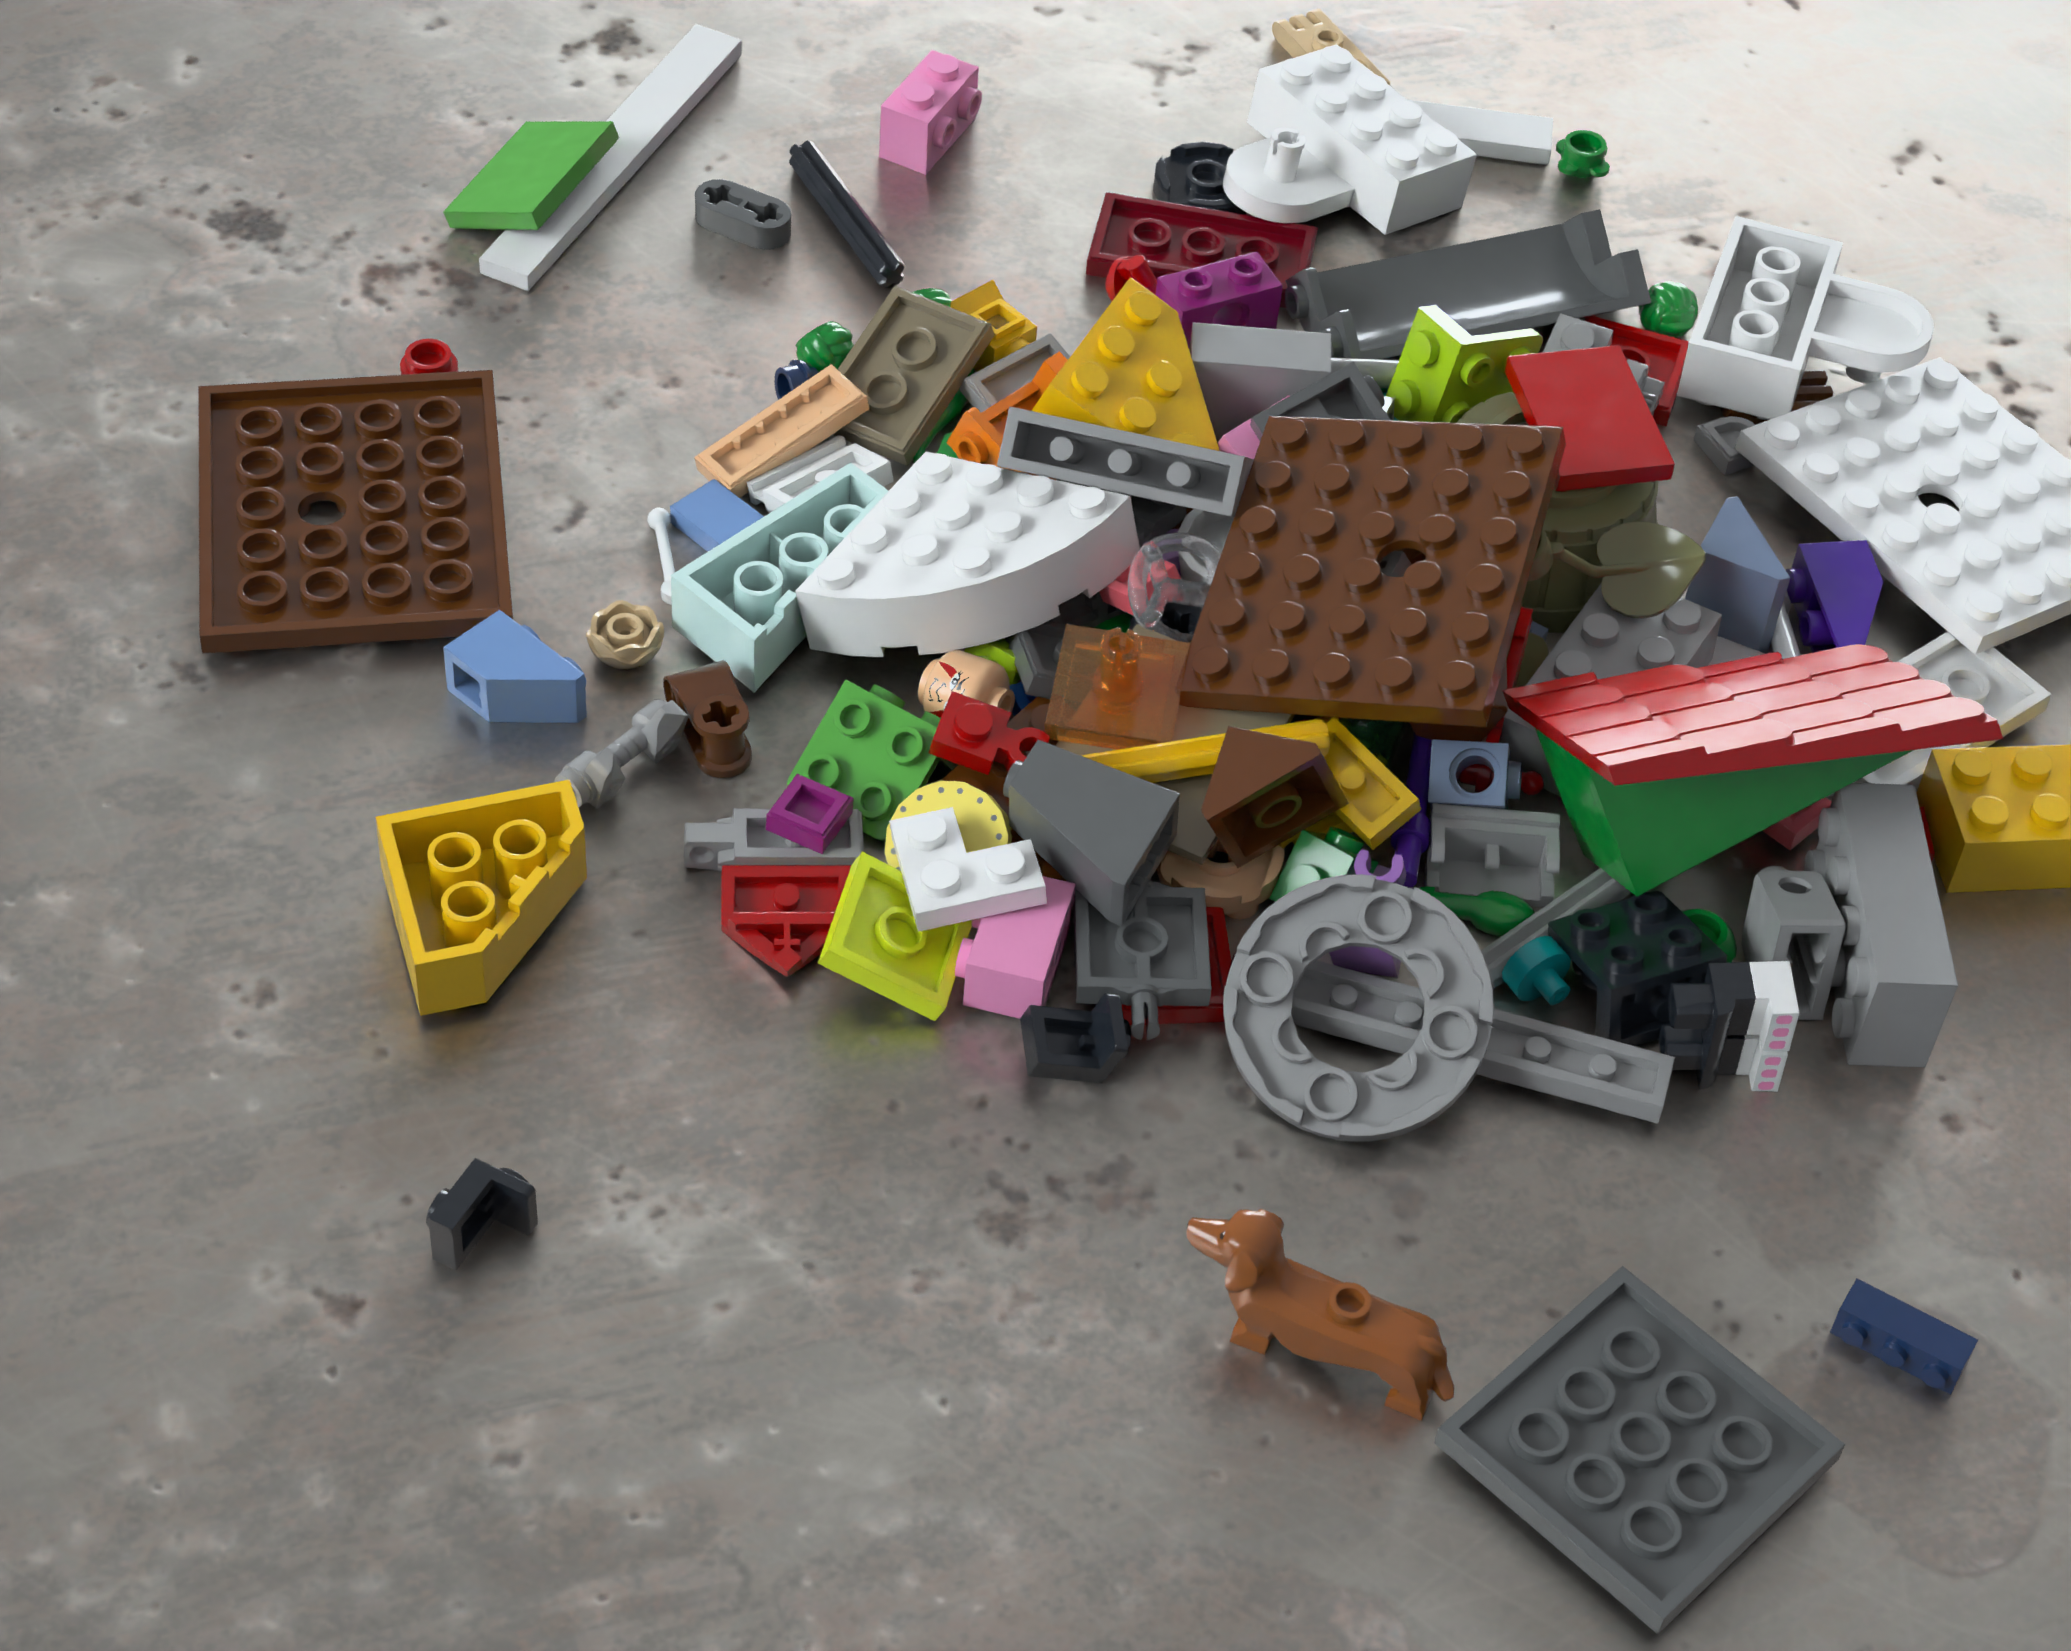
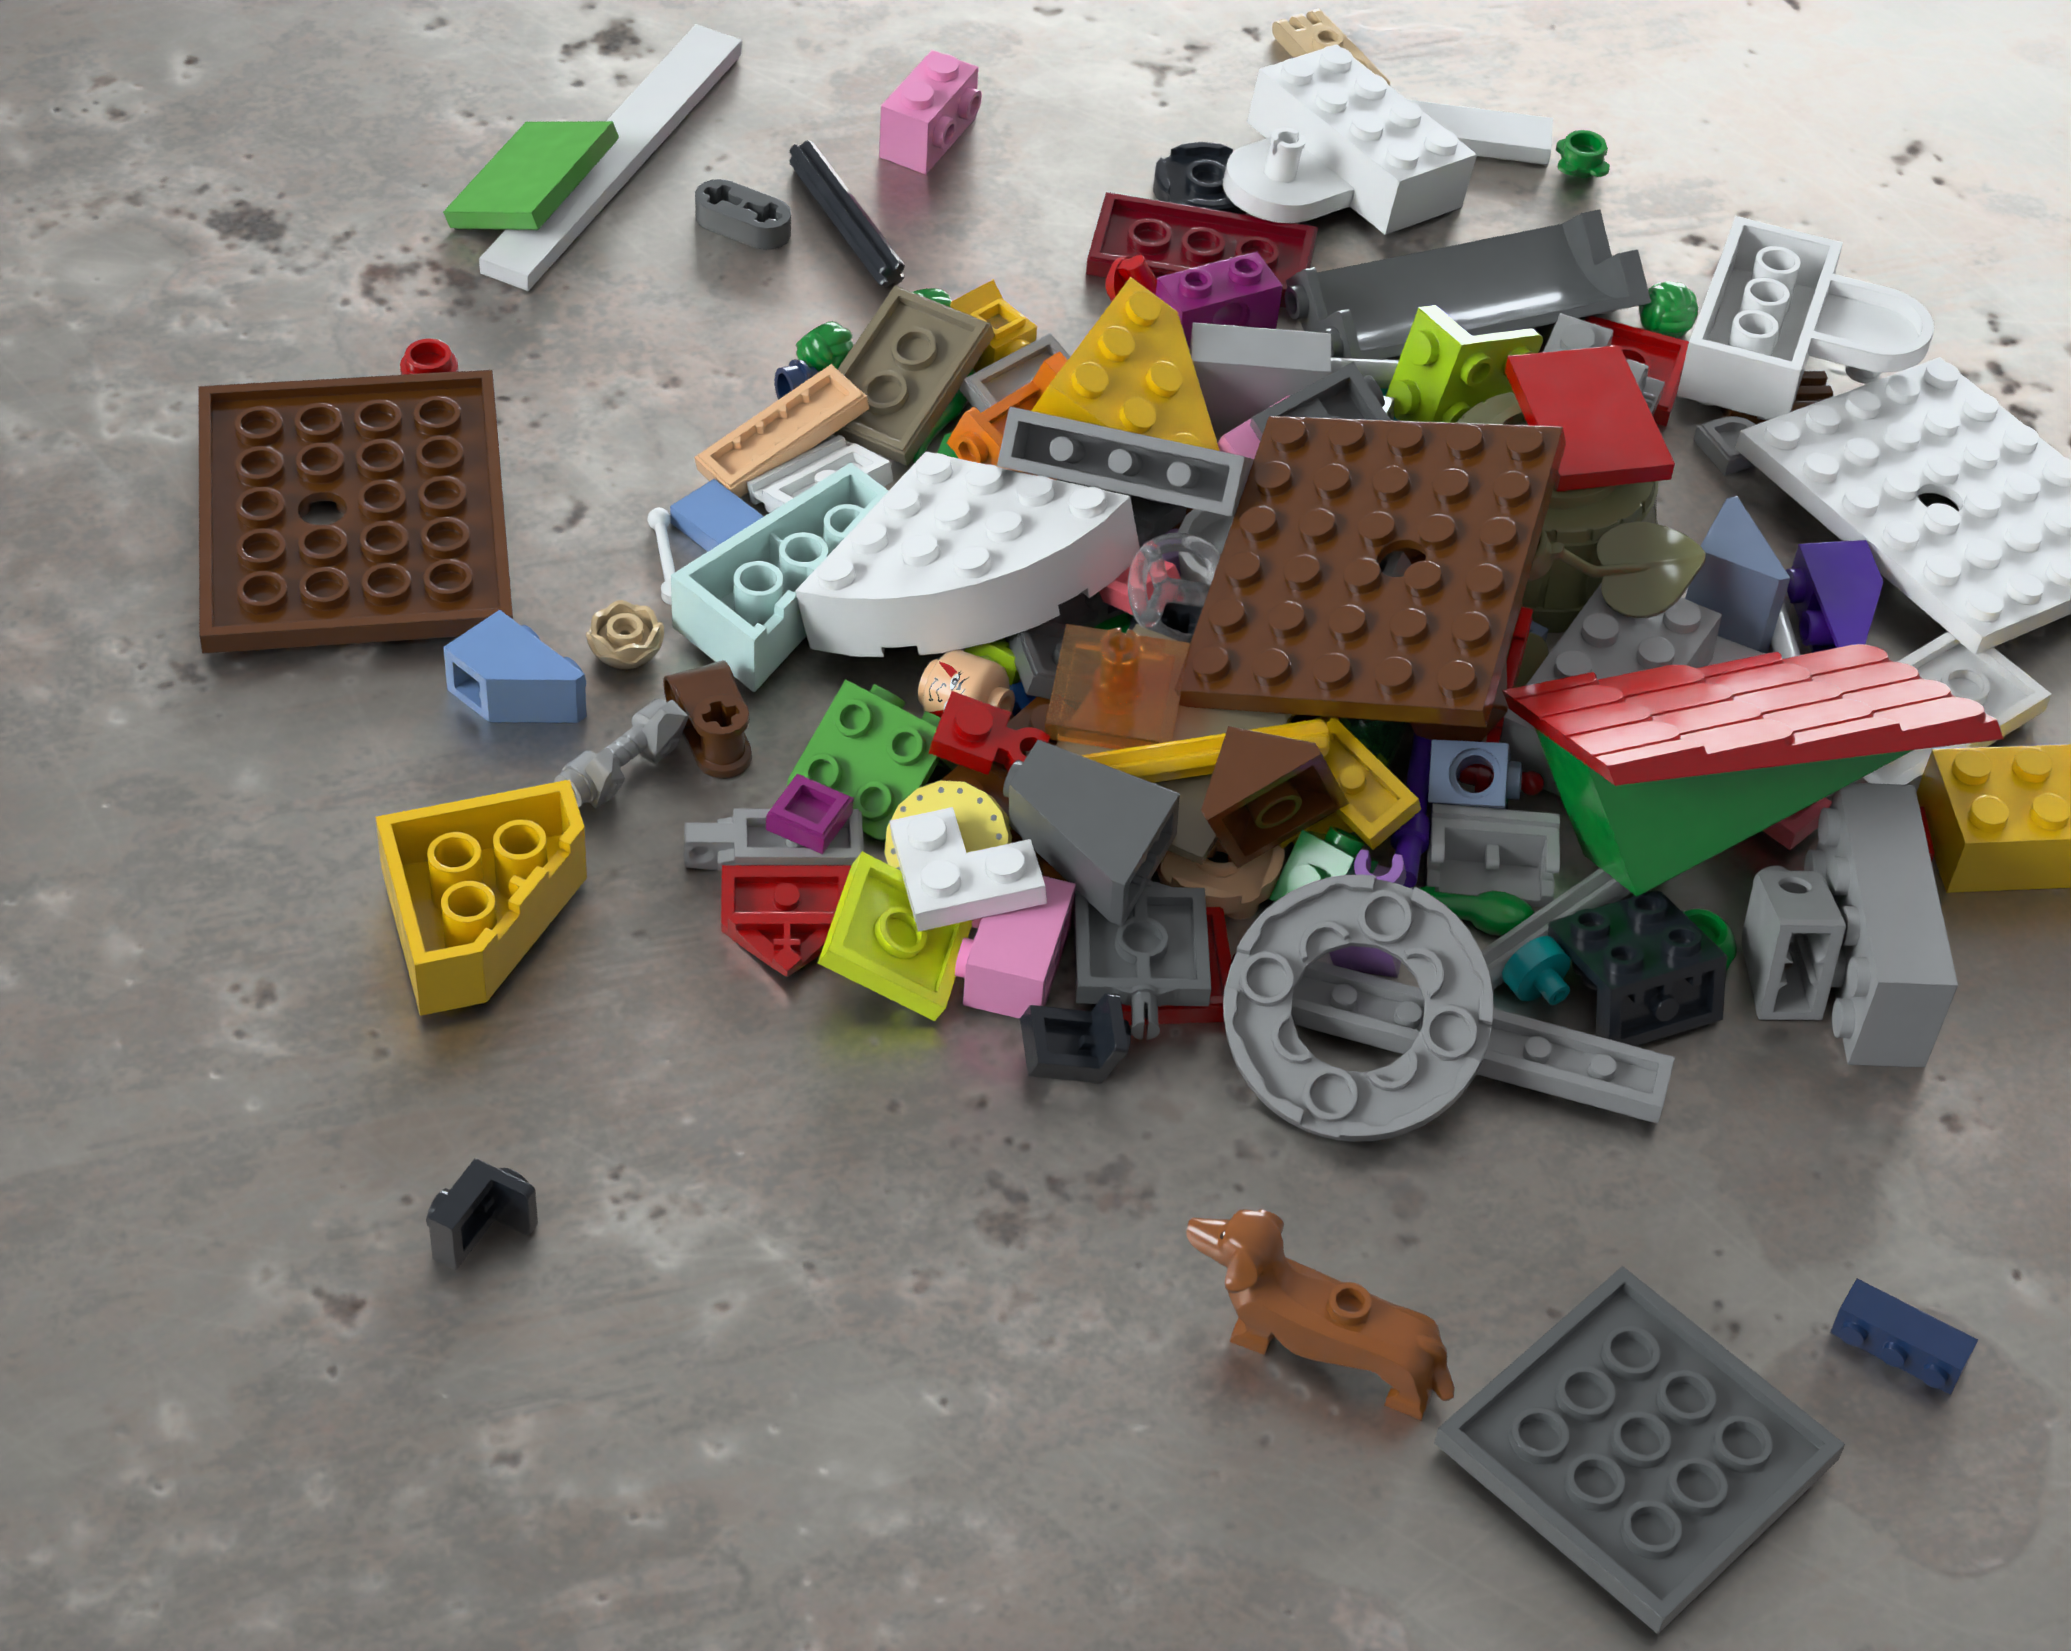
black hips [1658,961,1800,1092] -> none

